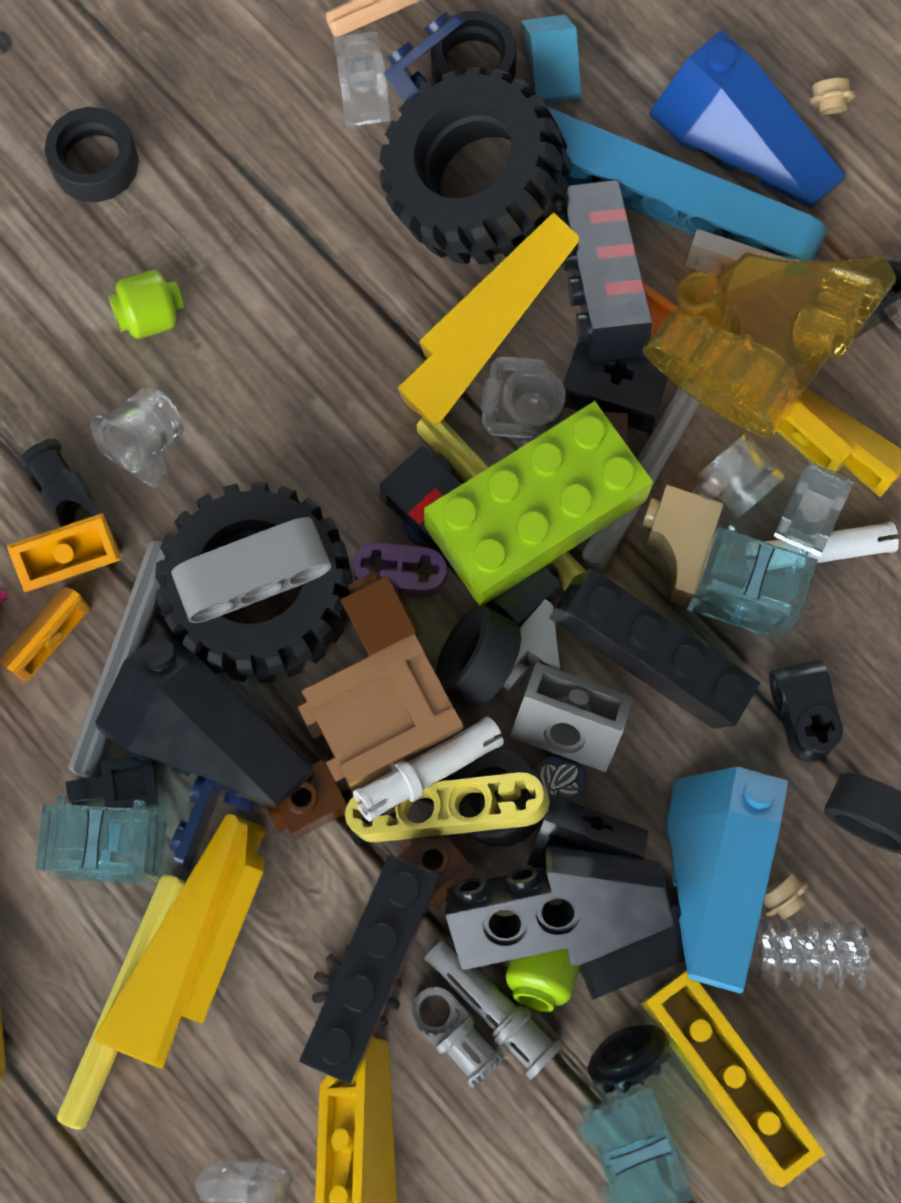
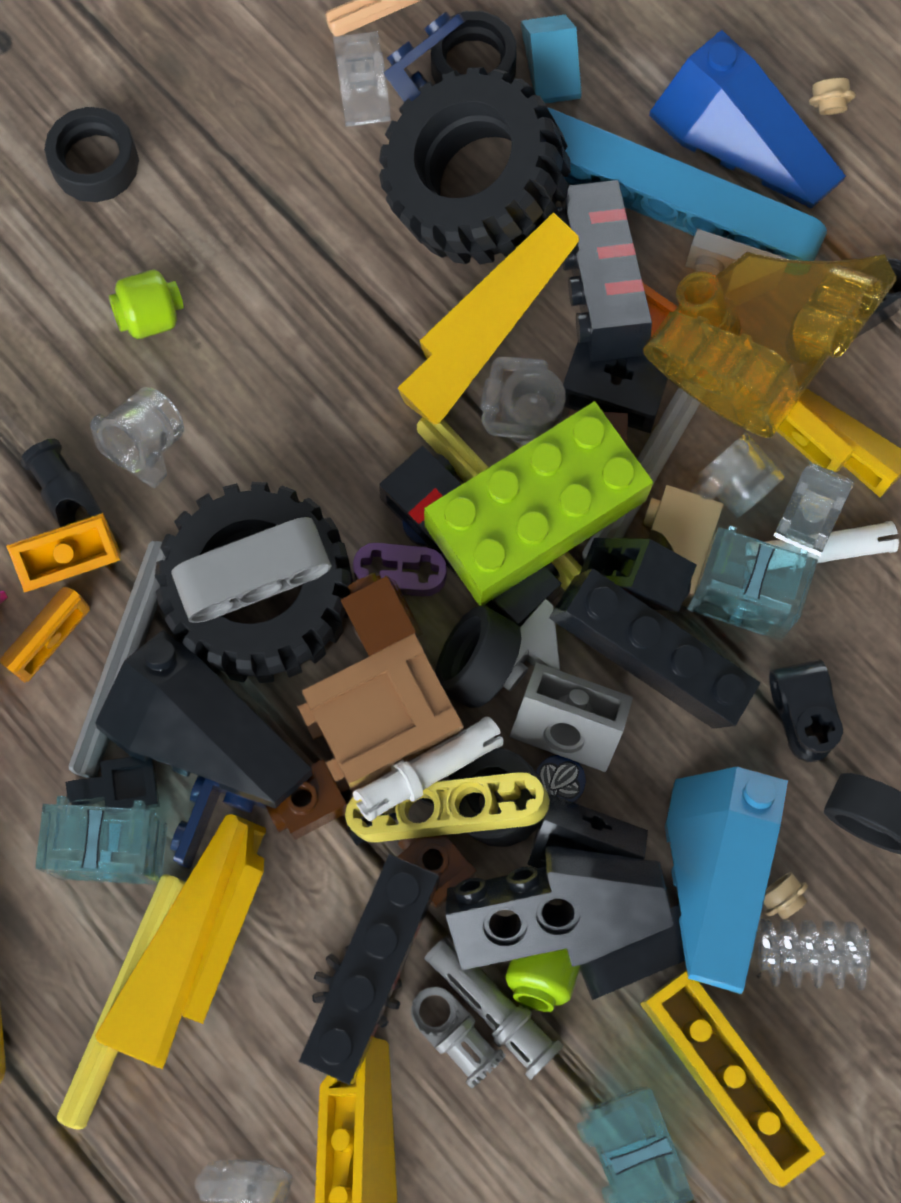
black gear [588,1025,671,1094] -> none
none -> black brick [580,538,697,612]

